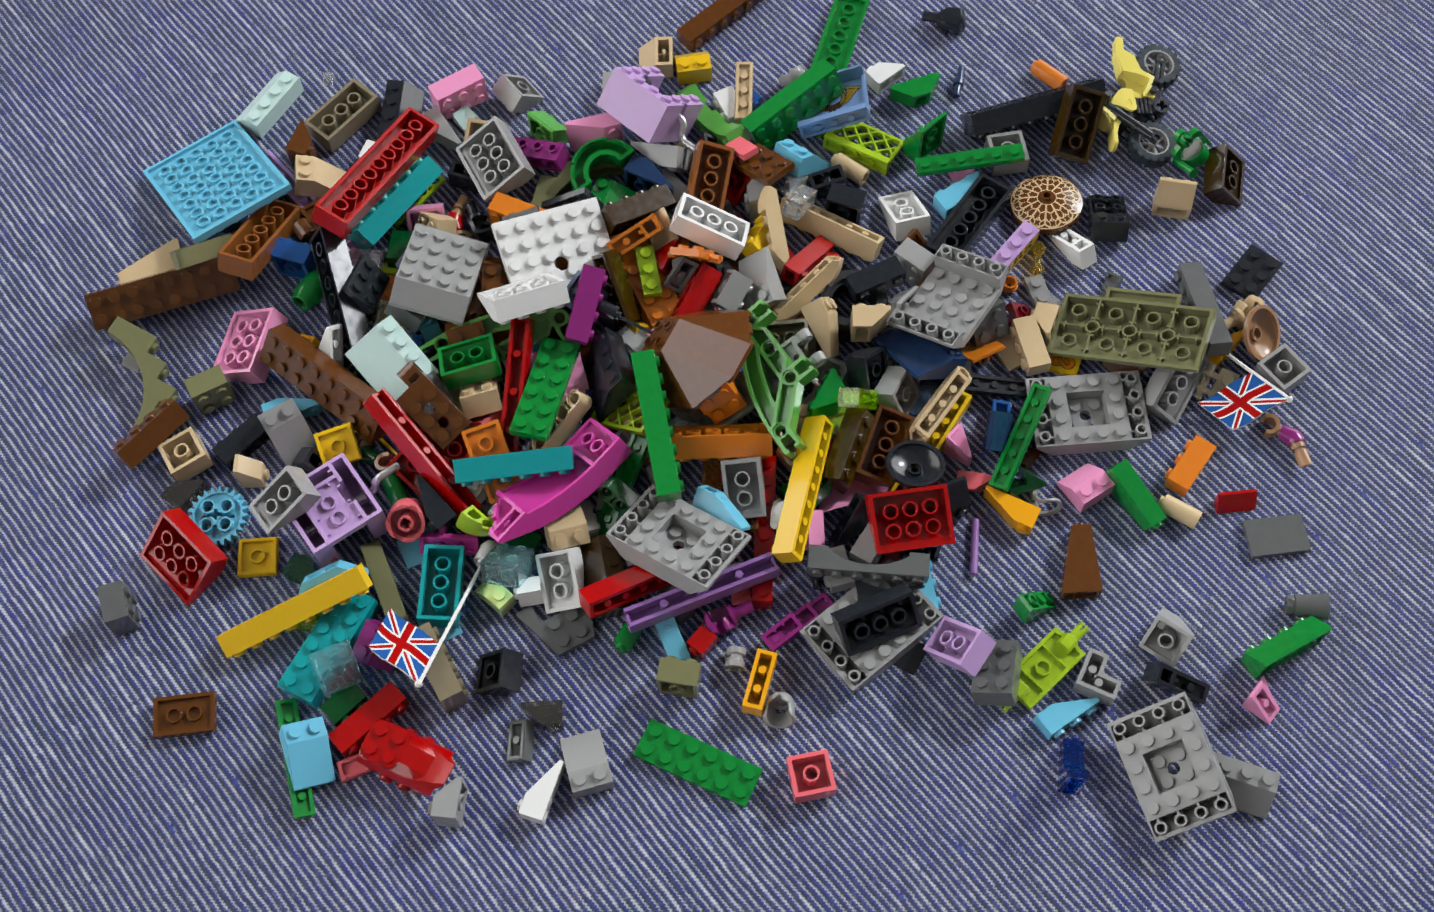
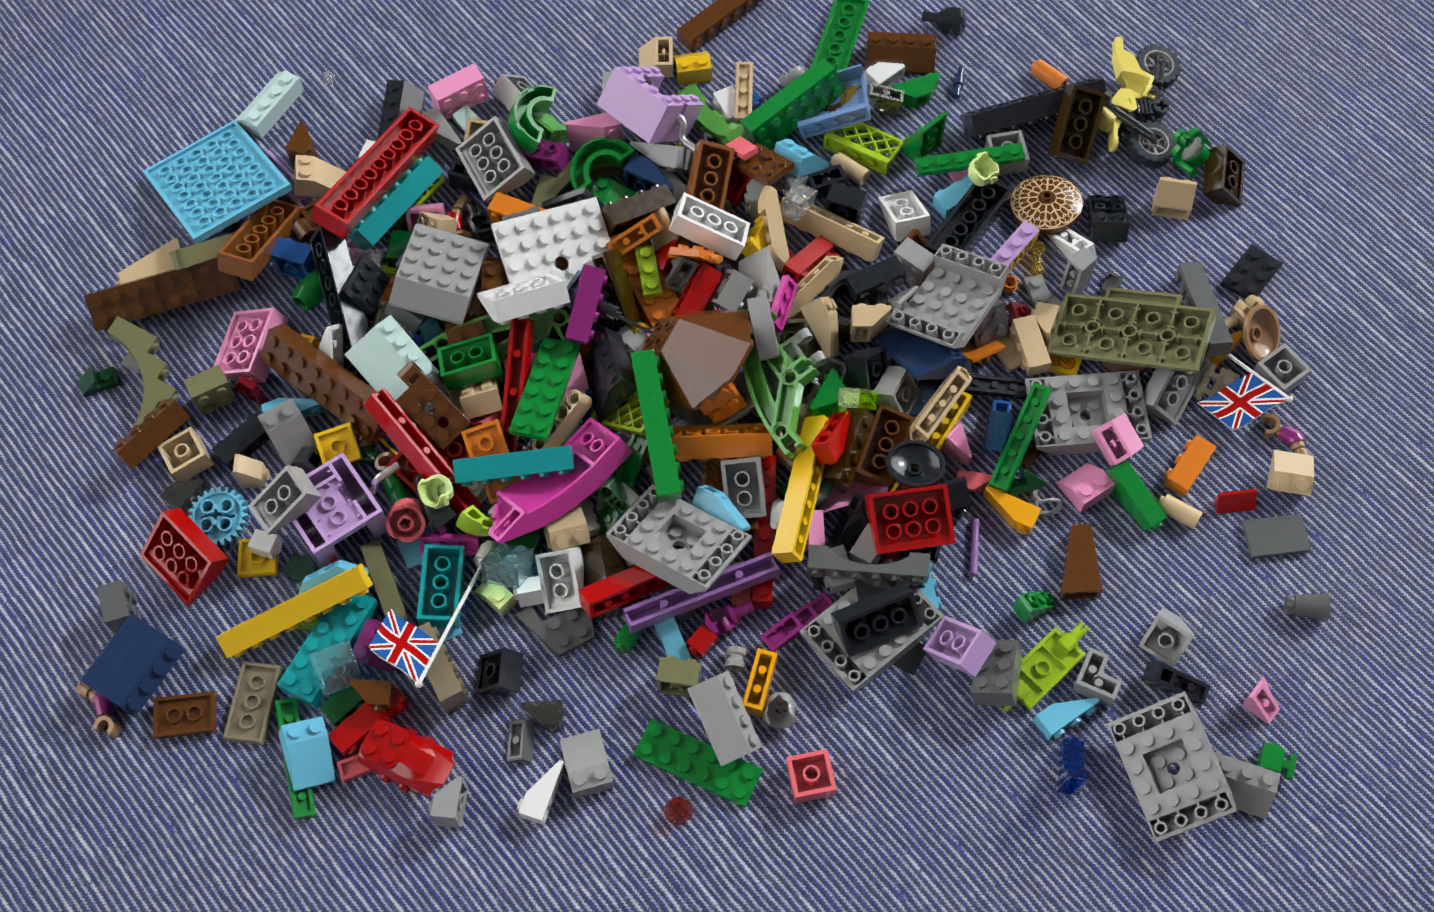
dark tan brick [304,78,382,153] -> none
green slope [1241,616,1332,680] -> none
none -> medium nougat piece [74,682,121,738]
none -> dark green slope [79,366,120,397]
none -> dark blue slope [79,613,185,717]
none -> dark tan tile [223,661,283,745]
none -> dark red wing [233,375,266,406]
none -> white brick [248,529,282,560]
none -> reddish brown slope [350,679,395,713]
none -> yellowish green cap [418,474,453,509]
none -> green brick [508,85,557,154]
none -> clear red cone [664,796,693,825]
none -> light grey slope [688,671,762,766]
none -> light grey slope [747,295,780,361]
none -> dark pink plate [771,275,798,332]
none -> red slope [811,411,851,465]
none -> reddish brown slope [865,31,937,75]
none -> clear smoke slope [868,82,904,117]
none -> yellowish green cap [968,152,999,186]
none -> light grey brick [1060,246,1097,294]
none -> bright pink slope [1091,413,1144,466]
none -> green brick [1256,742,1298,780]
none -> tan slope [1266,449,1314,496]

